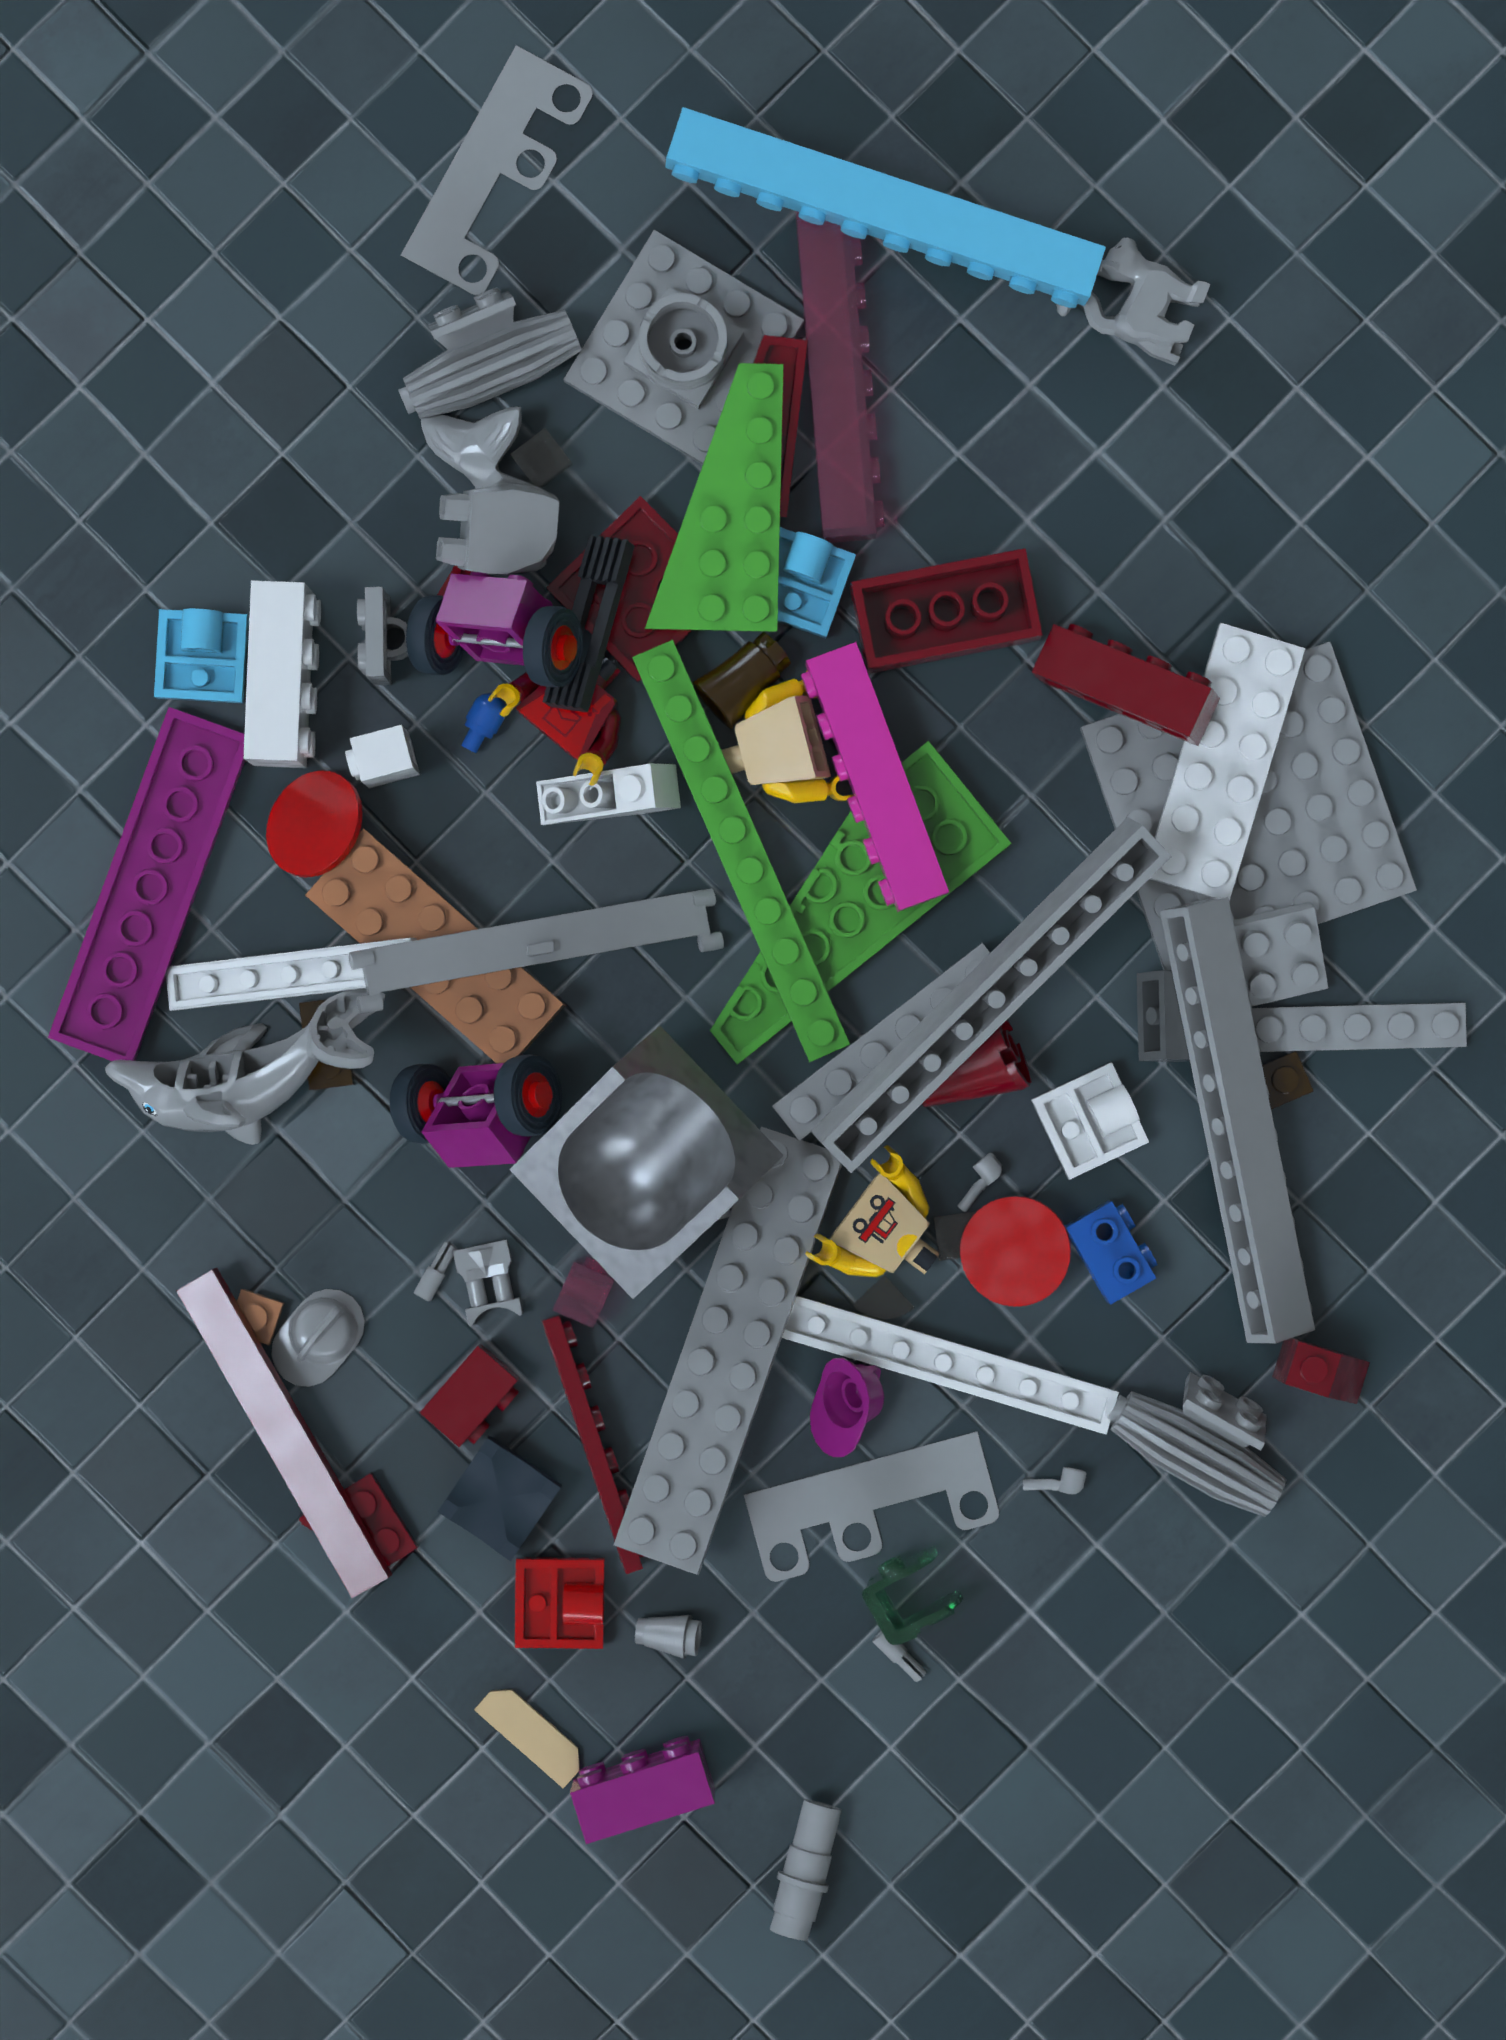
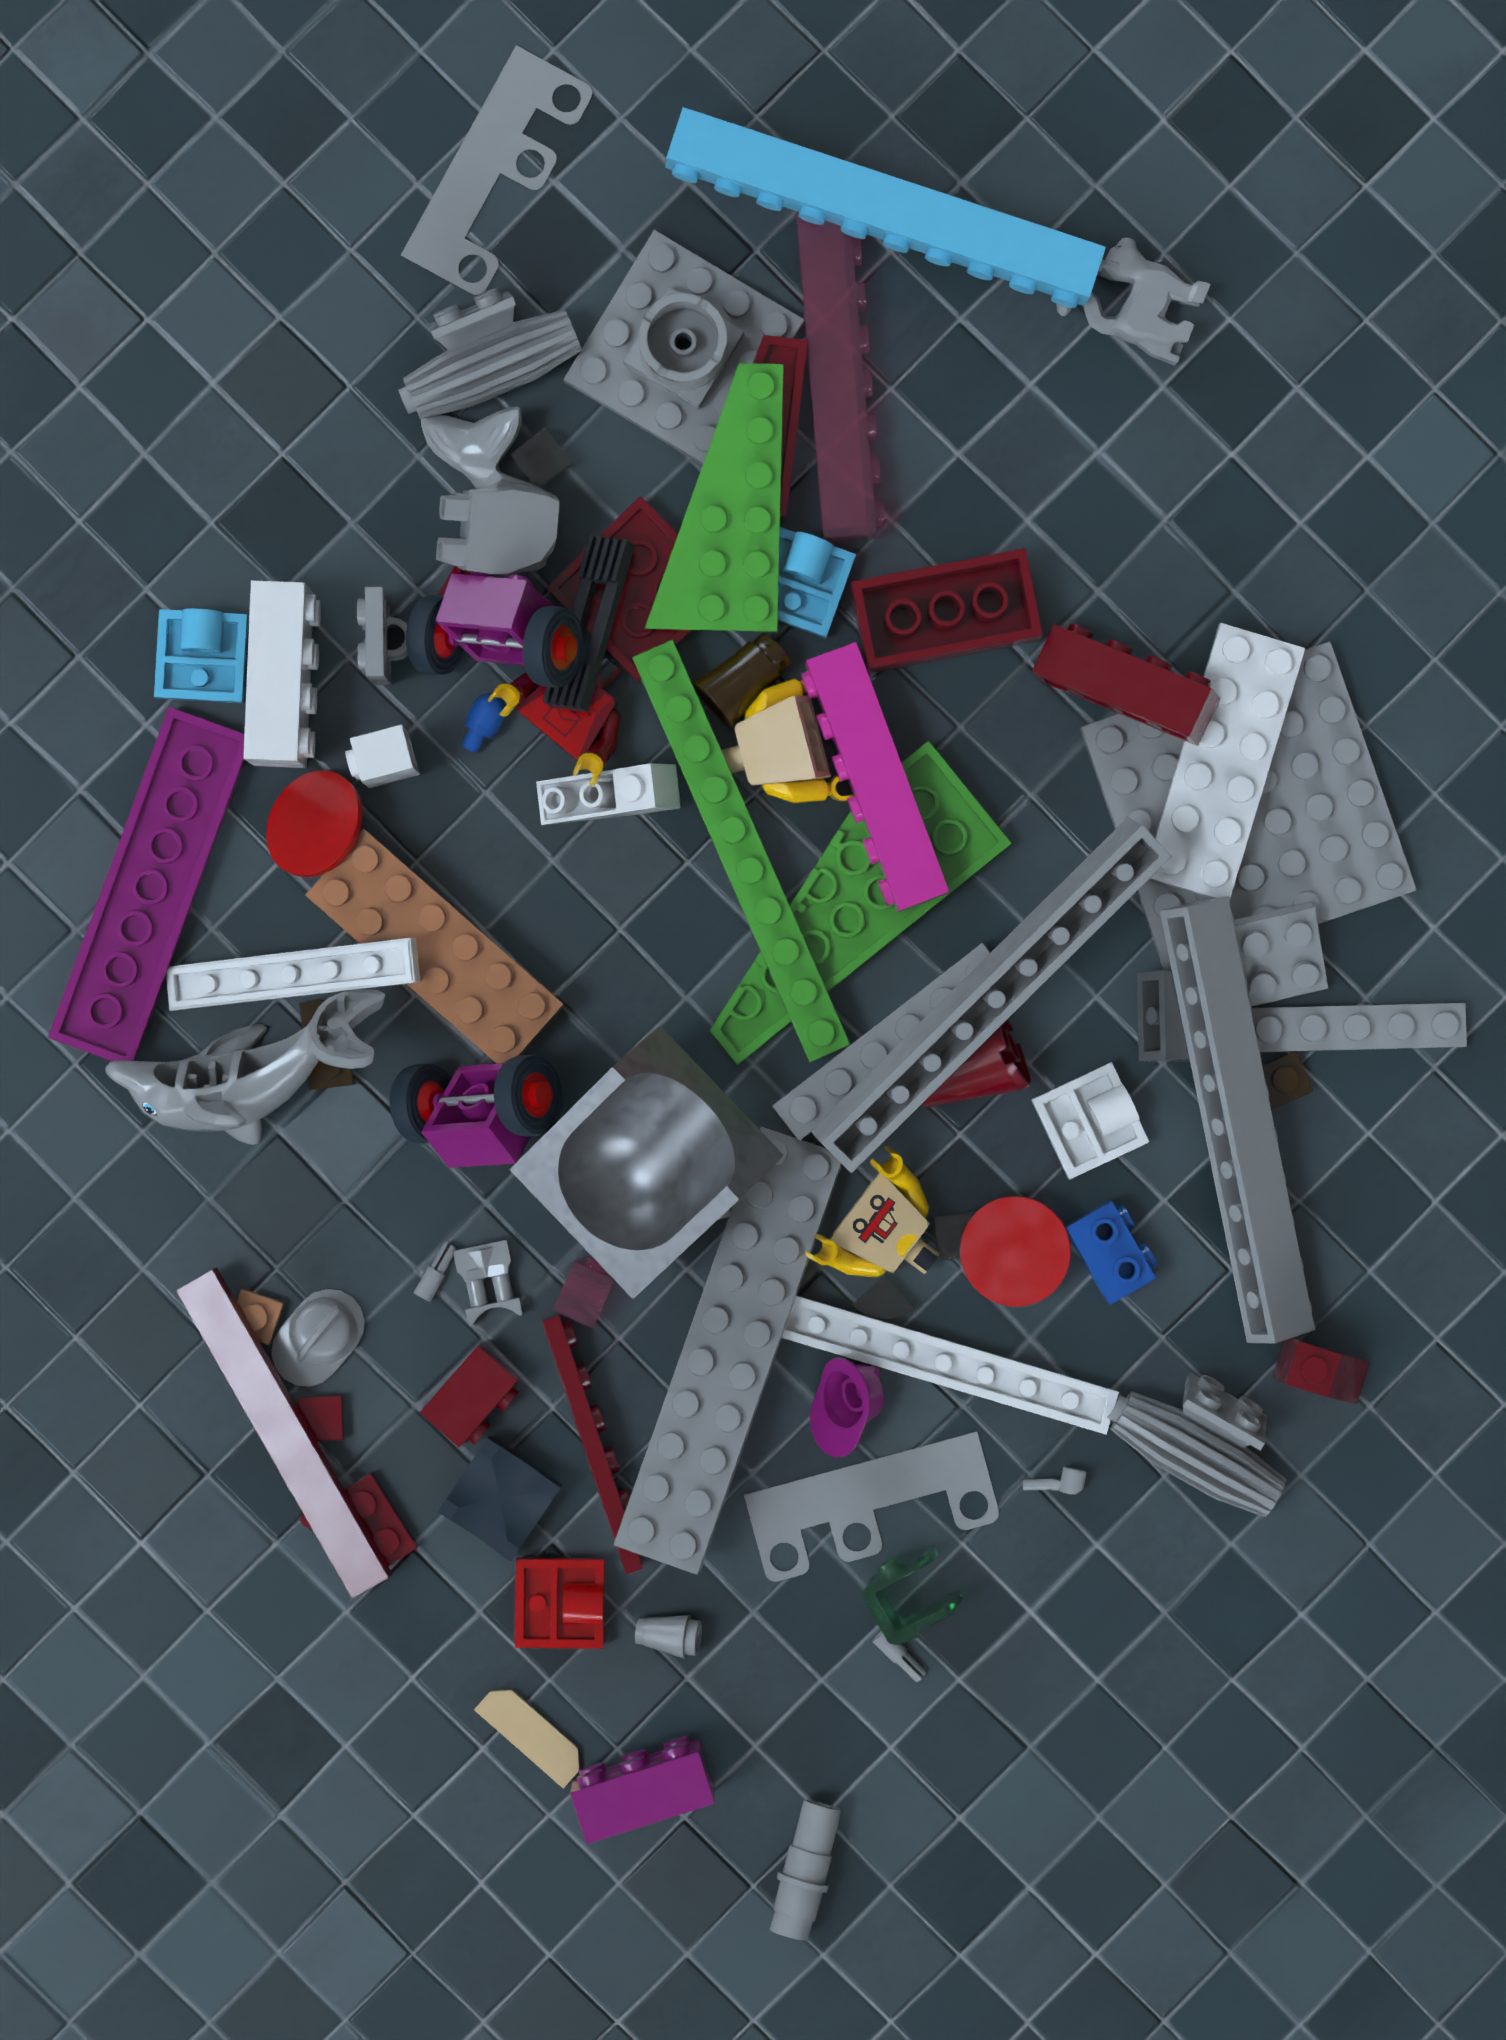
light grey piece [349,888,724,1014] -> none
light grey hand [957,1153,1002,1212] -> none
none -> dark red tile [297,1395,344,1441]

